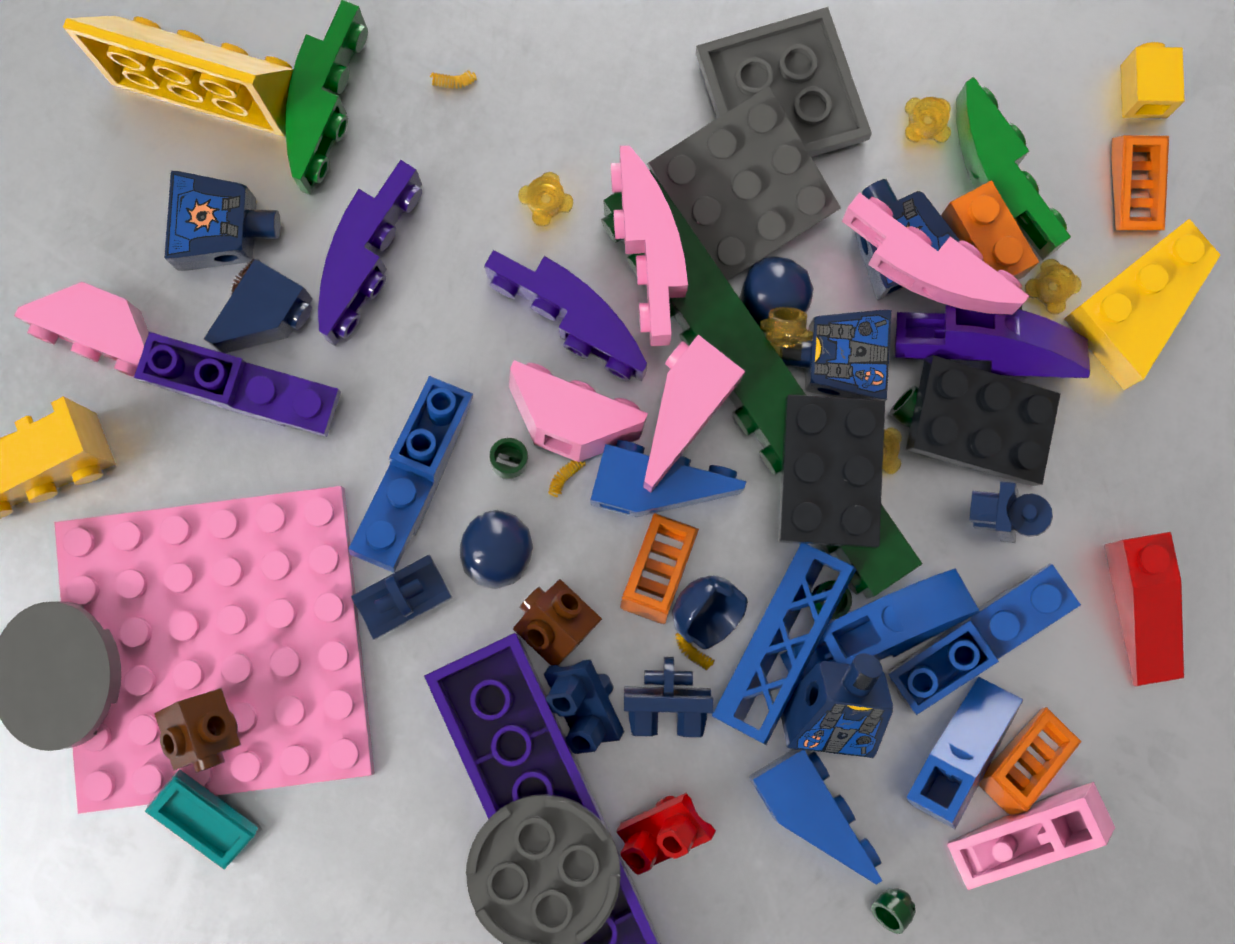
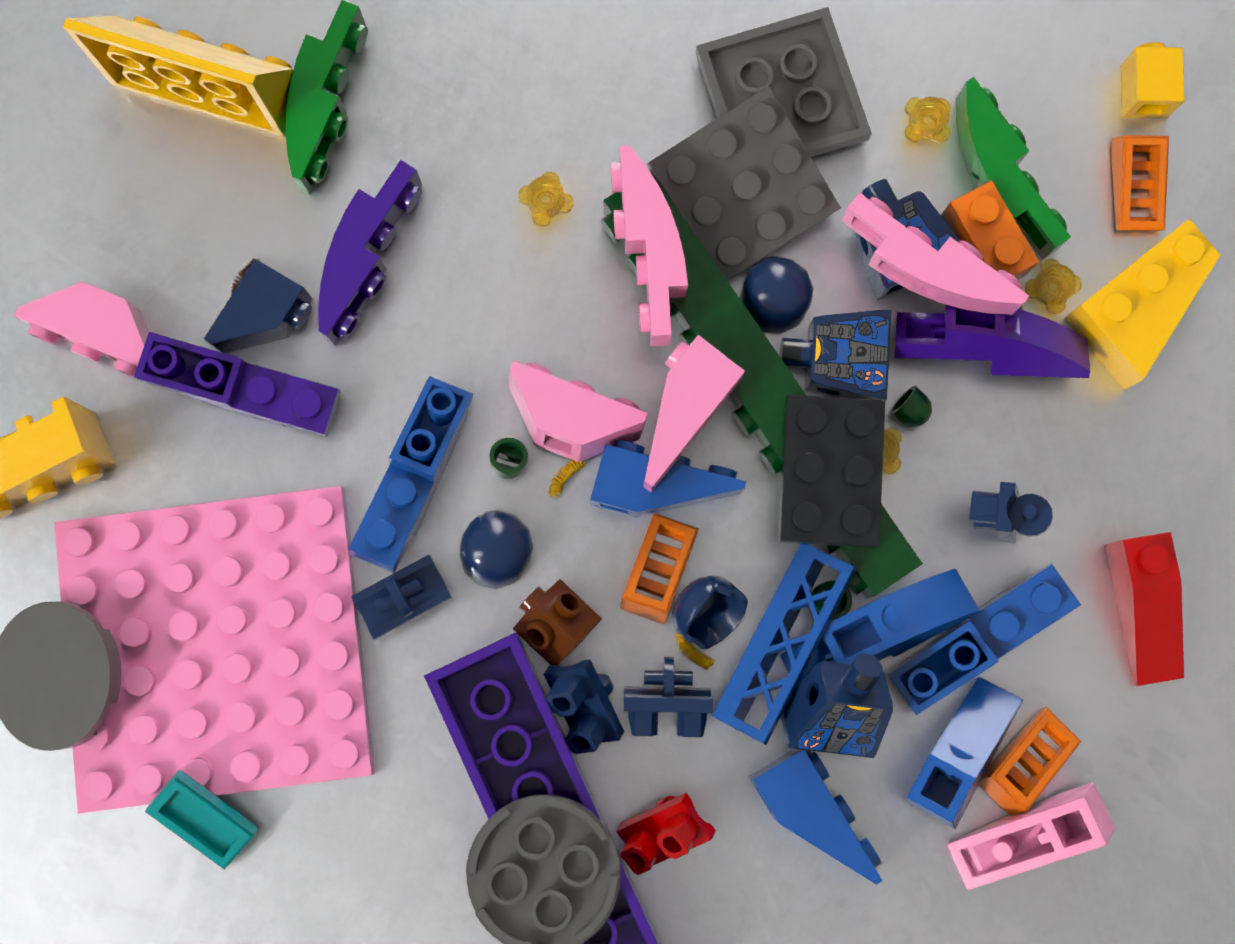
reddish brown brick [154,688,241,773] -> none
torso [164,171,281,271] -> none
yellow leg [430,70,477,89] -> none
dark purple slope [484,250,647,381] -> none
clear yellow plate [760,307,814,347] -> none
dark green hinge [871,888,916,934] -> none
black plate [906,355,1061,486] -> none

